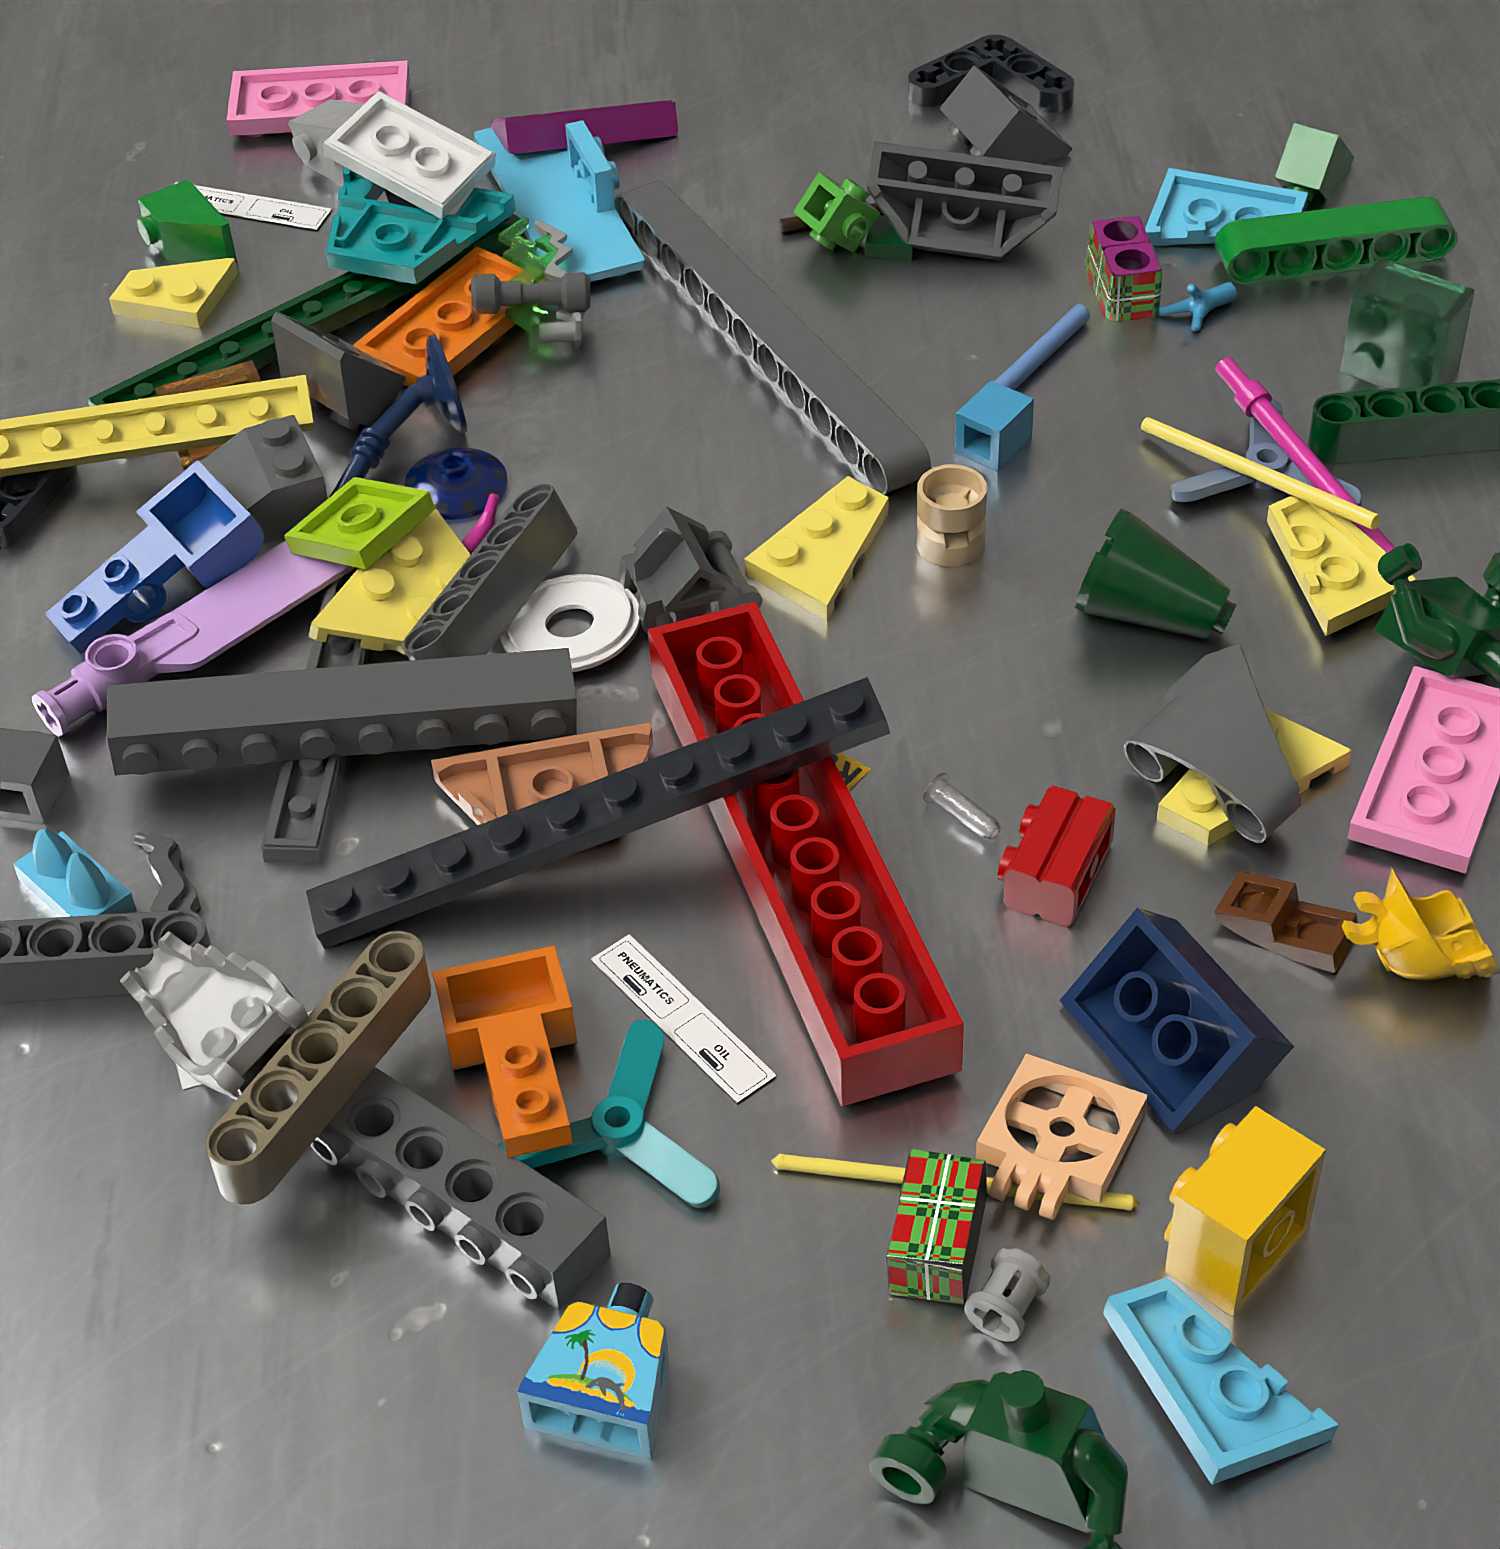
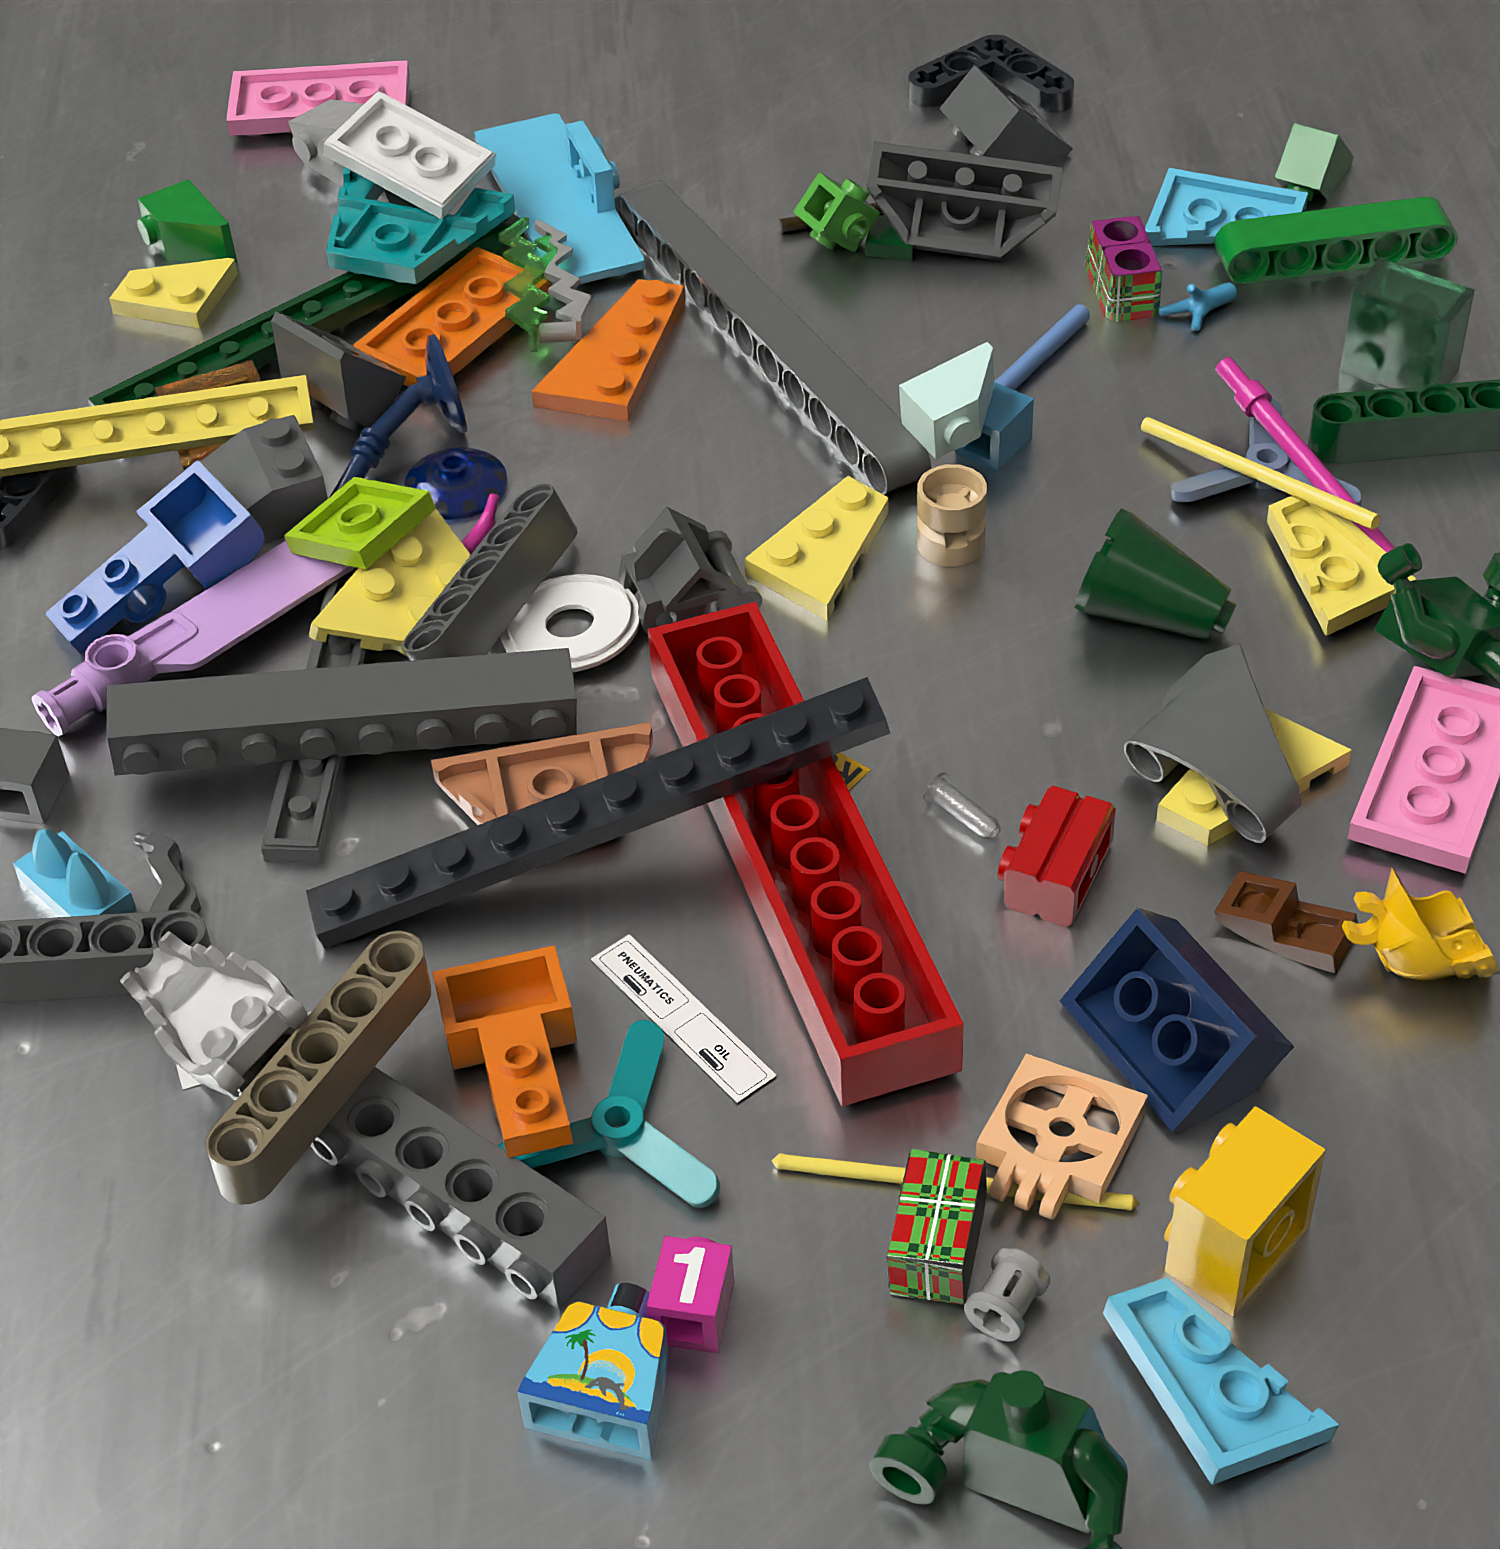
white sticker [174,182,332,230] -> none
dark grey piece [471,272,591,314] -> none
magenta slope [491,100,678,154] -> none
none -> orange wing [531,279,686,421]
none -> dark pink brick [646,1235,735,1354]
none -> light aqua slope [899,342,994,459]

